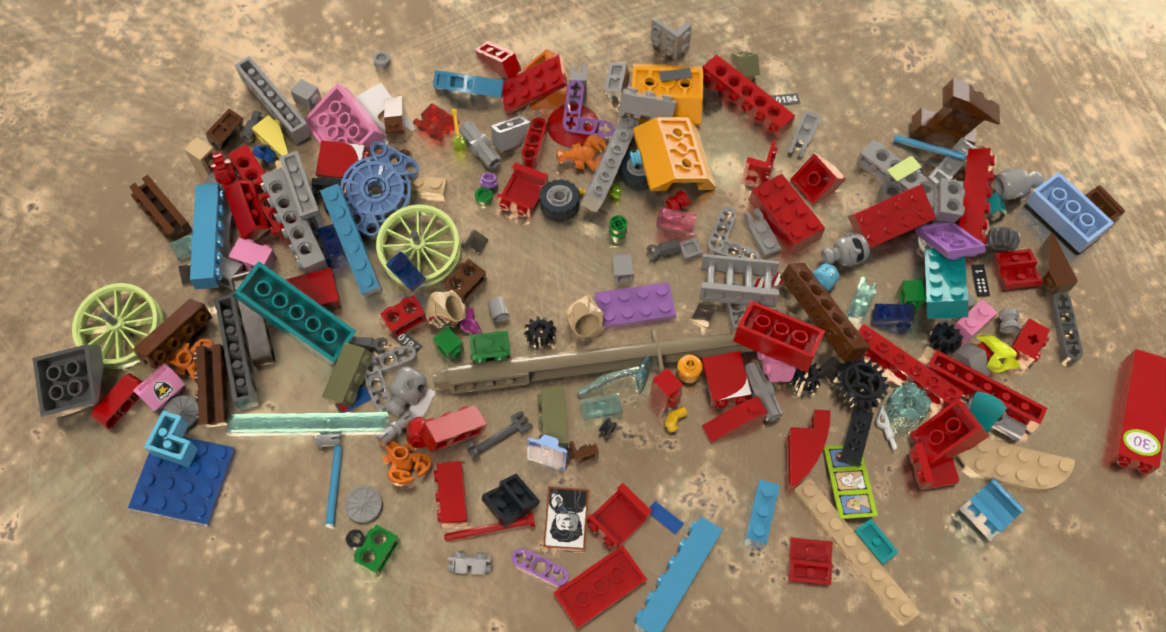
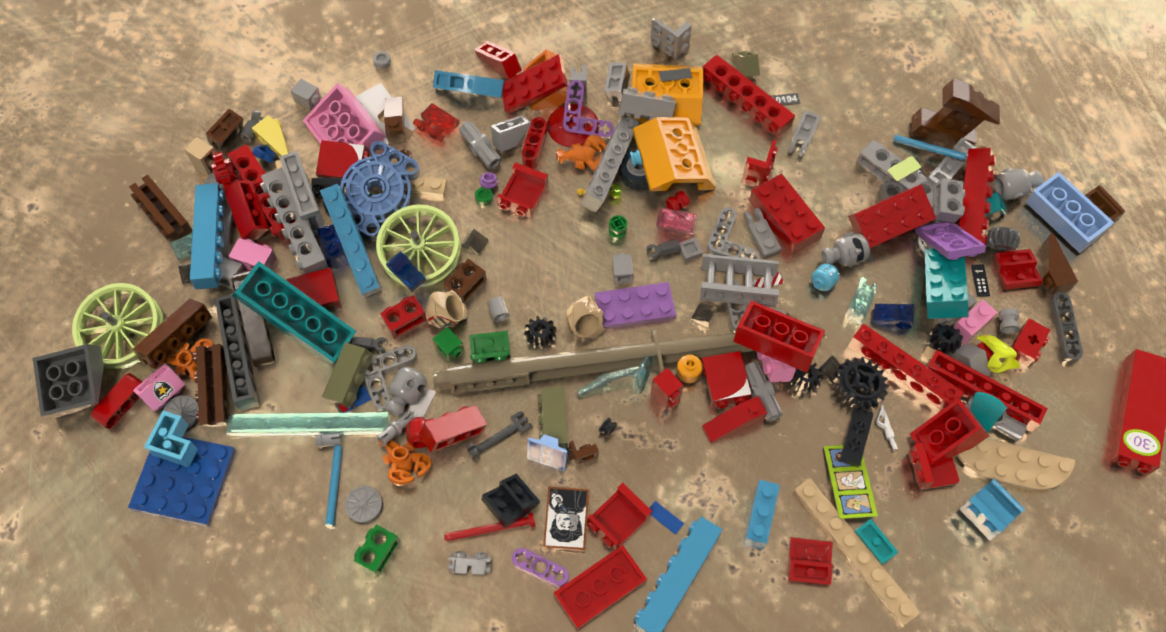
light grey brick [235,56,312,144] -> none
black bush [346,529,366,550] -> none
dark grey sticker [389,333,423,353] -> none
red brick [433,460,468,529] -> none
clear neon green hinge [451,109,467,150] -> none
magenta animal [460,308,483,334] -> none
black wheel [539,179,580,221] -> none
clear light blue plate [580,393,623,421] -> none
yellow arm [665,406,688,432] -> none
clear smoke slope [703,89,722,110] -> none
reddish brown brick [780,263,870,362] -> none
red slope [787,410,831,492] -> none
red slope [790,153,846,205] -> none
clear light blue brick [885,382,931,428] -> none
green brick [898,280,926,311] -> none

